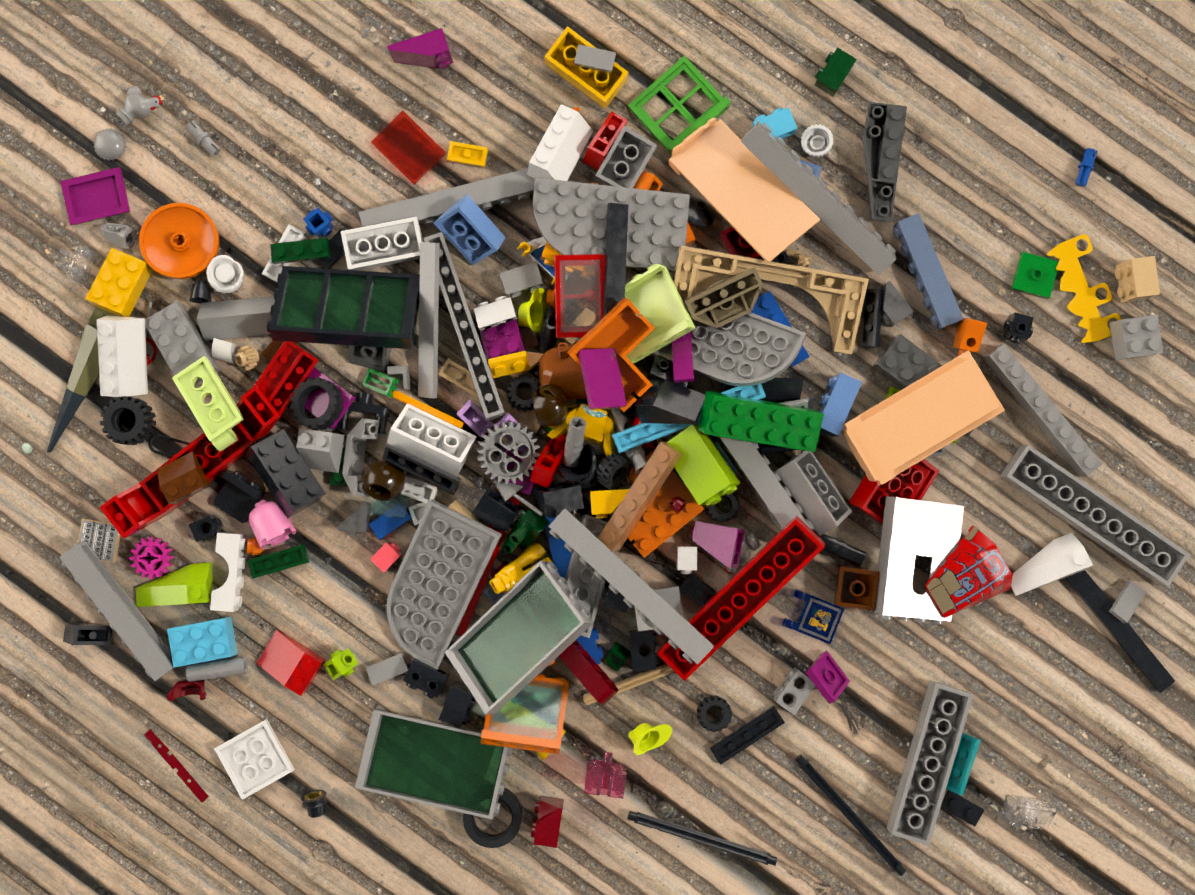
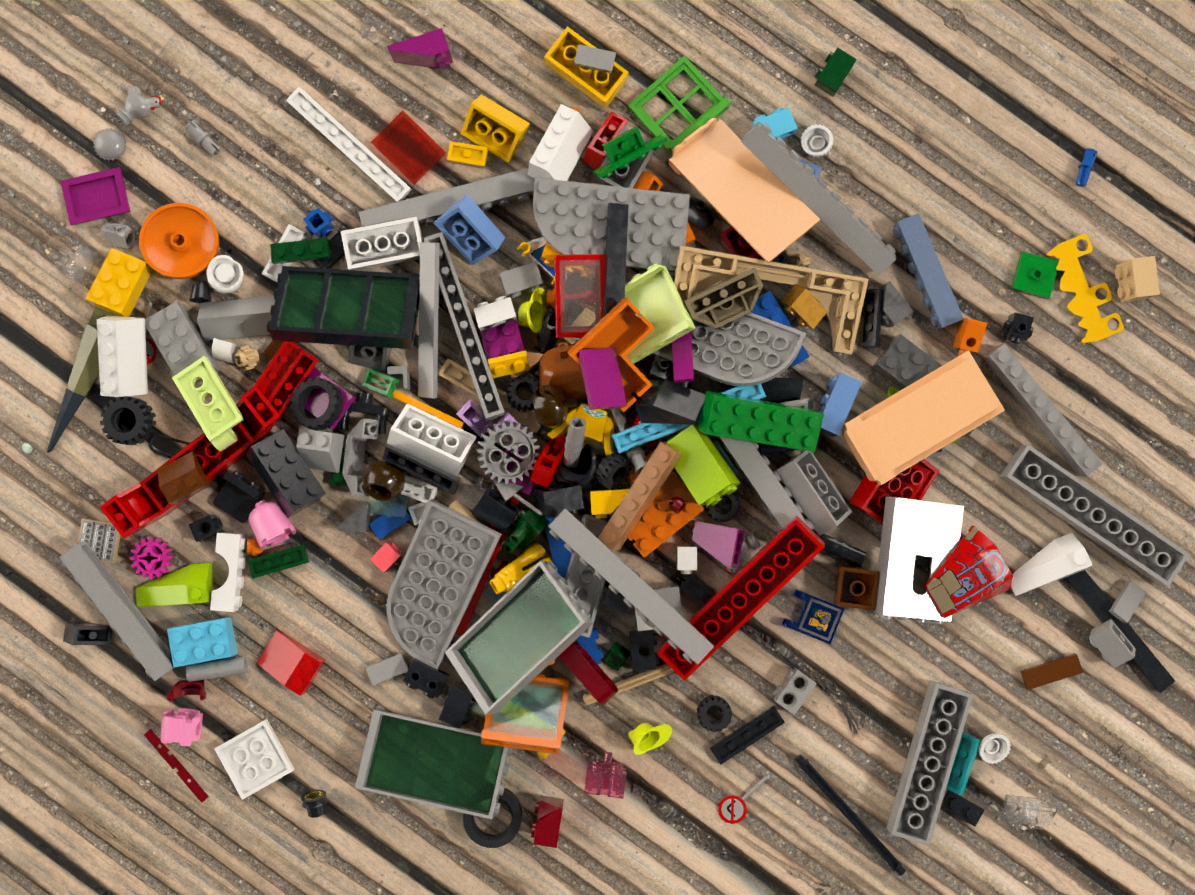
lime brick [323,648,359,681] -> none
black piece [627,811,777,866] -> none
magenta plate [806,650,850,704] -> none
dark grey wedge [863,102,907,222] -> none
light grey brick [1110,315,1163,361] -> none
none -> bright pink brick [160,708,203,746]
none -> white plate [286,87,411,202]
none -> yellow slope [460,94,530,163]
none -> green bracket [593,126,667,178]
none -> piece [718,774,770,824]
none -> pearl gold brick [781,284,828,329]
none -> white hat [978,733,1011,764]
none -> reddish brown tile [1020,653,1083,690]
none -> light grey brick [1089,619,1136,668]

